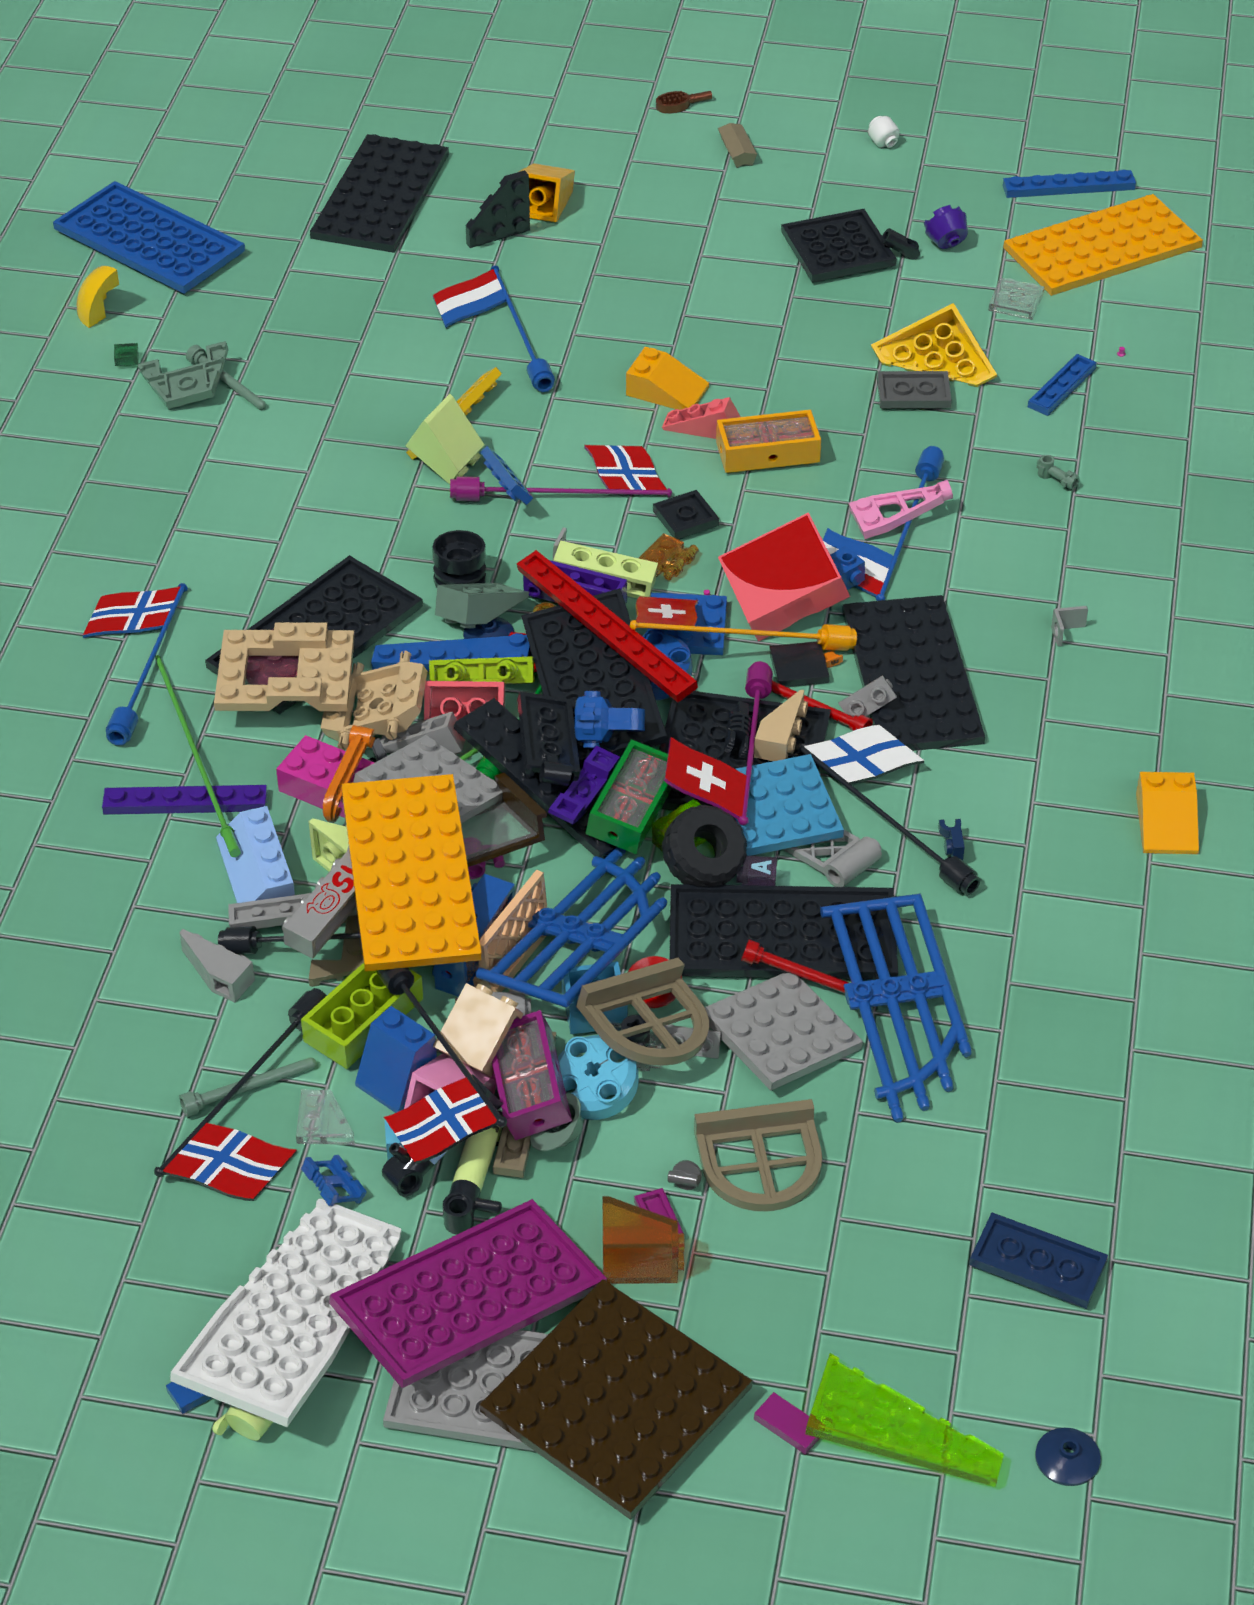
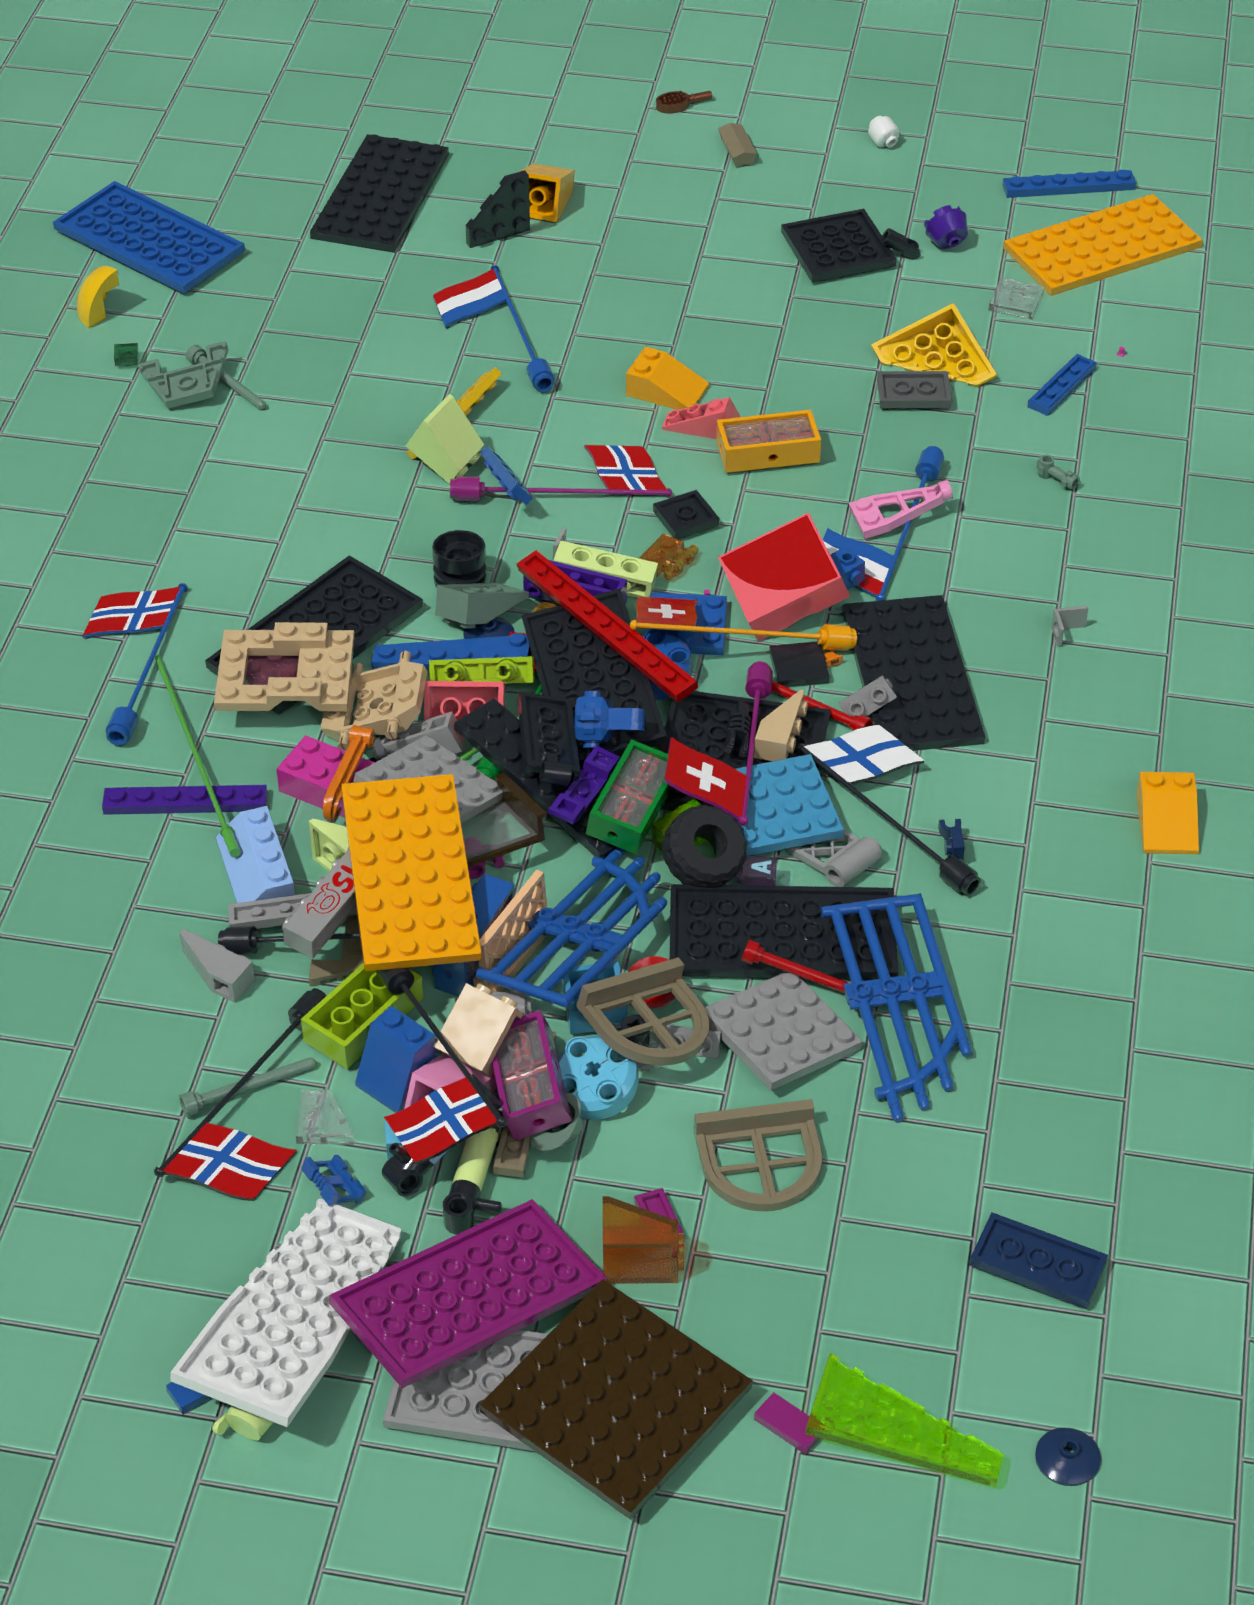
dark grey plate [667,1160,702,1190] -> none

